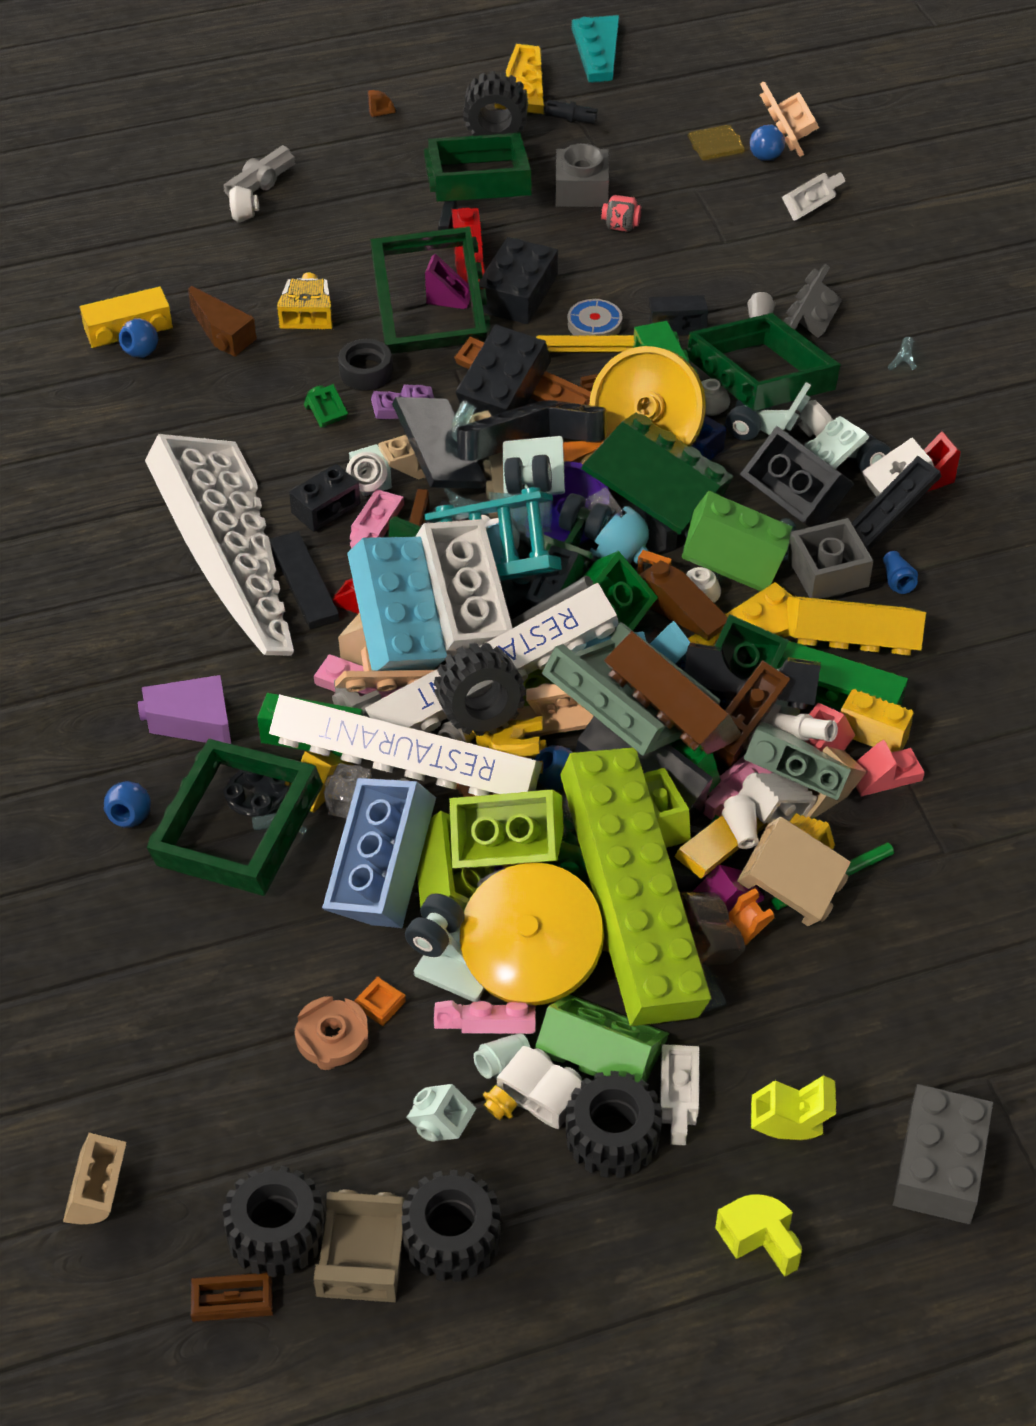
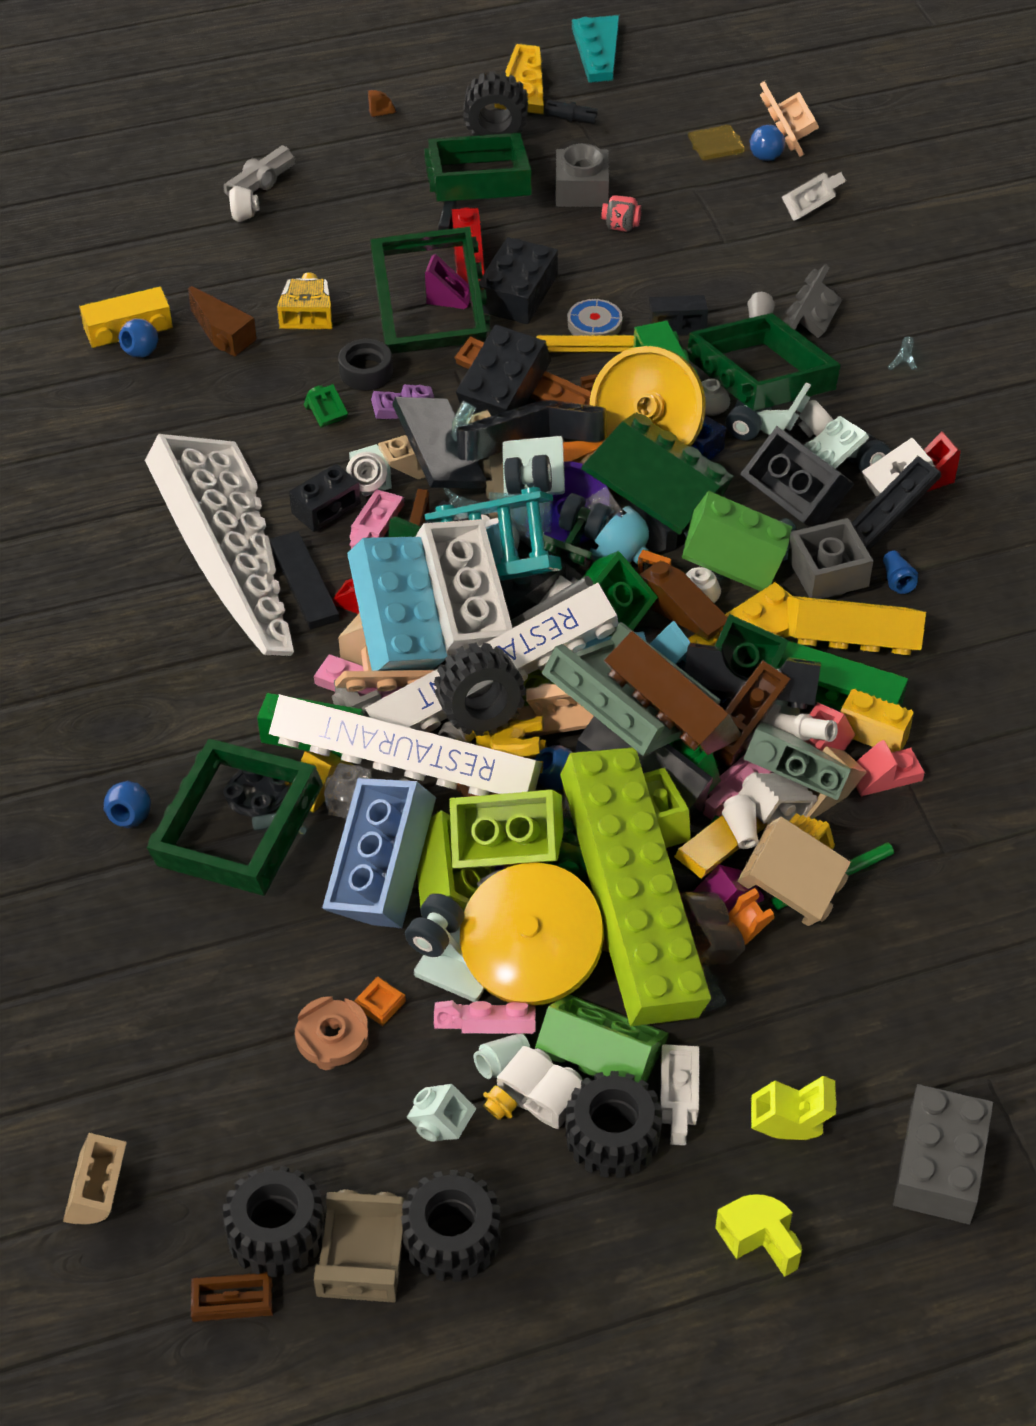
medium lavender slope [138,675,231,744] -> none
black hinge [525,545,588,607] -> none

